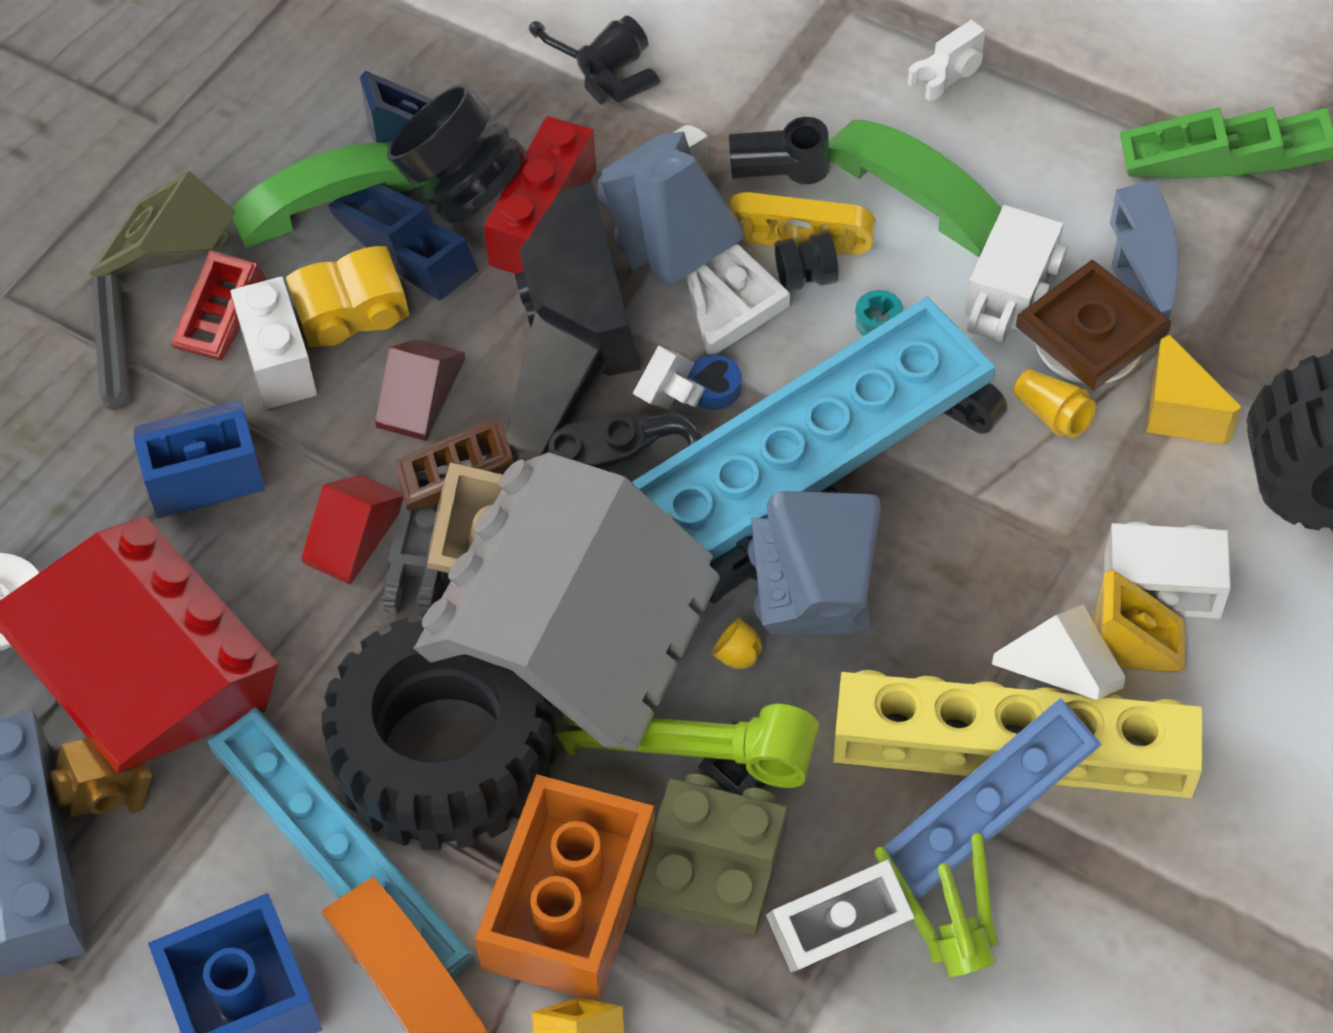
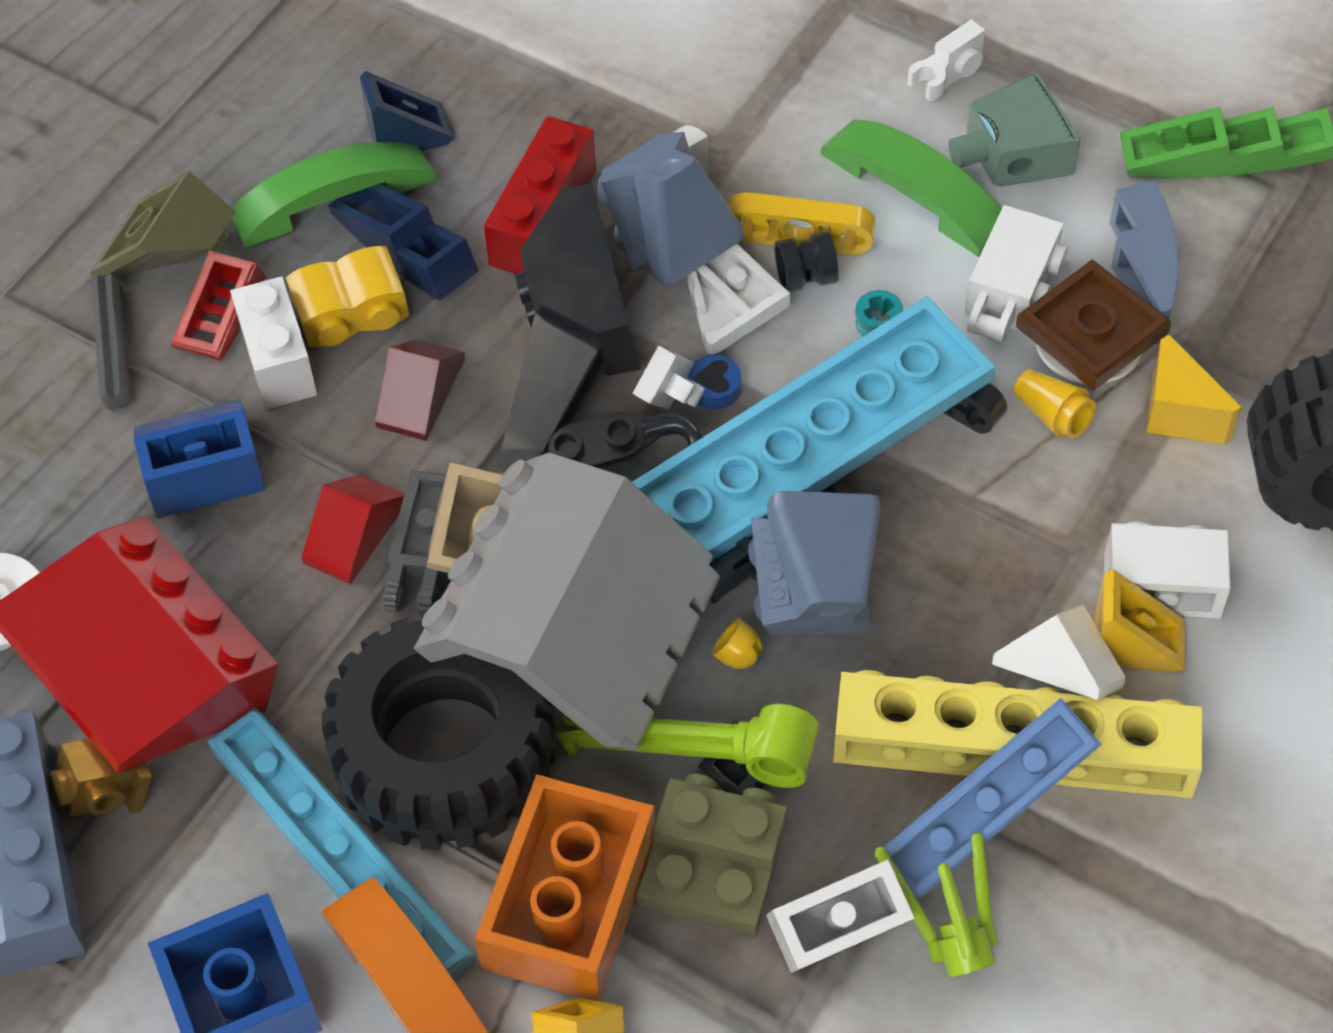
black wheel [386,83,526,224] -> none
reddish brown slope [394,419,514,511] -> none
black piece [529,15,660,105] -> none
black piece [729,116,830,185] -> none
none -> sand green torso [948,73,1080,187]

